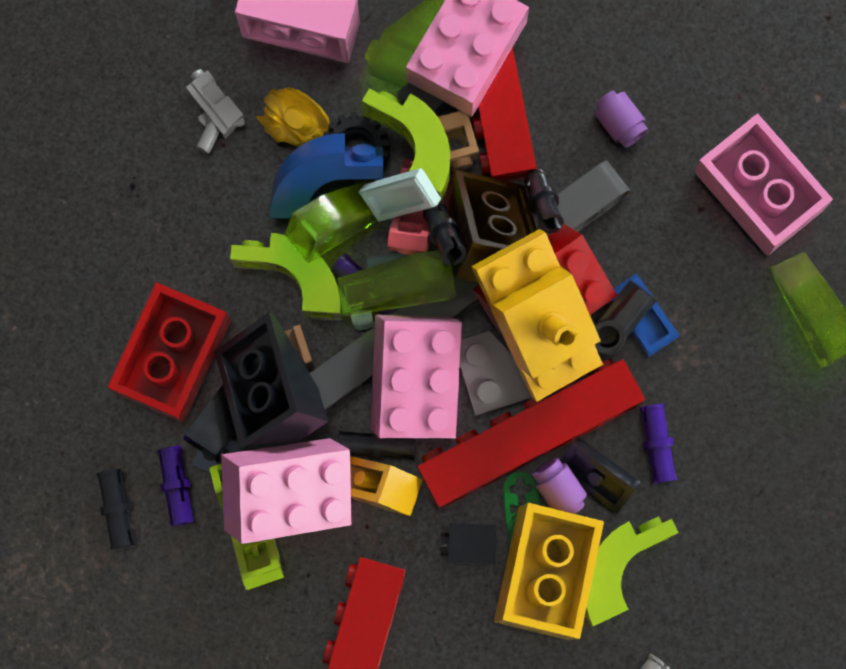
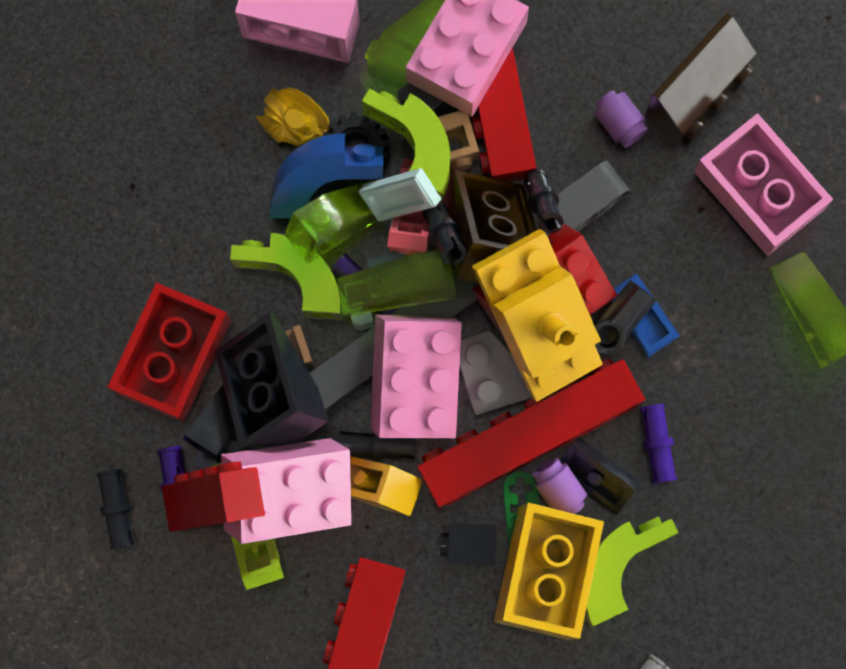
light grey piece [186,69,245,154] -> none
none -> red brick [162,461,265,532]
none -> slope [645,12,756,145]

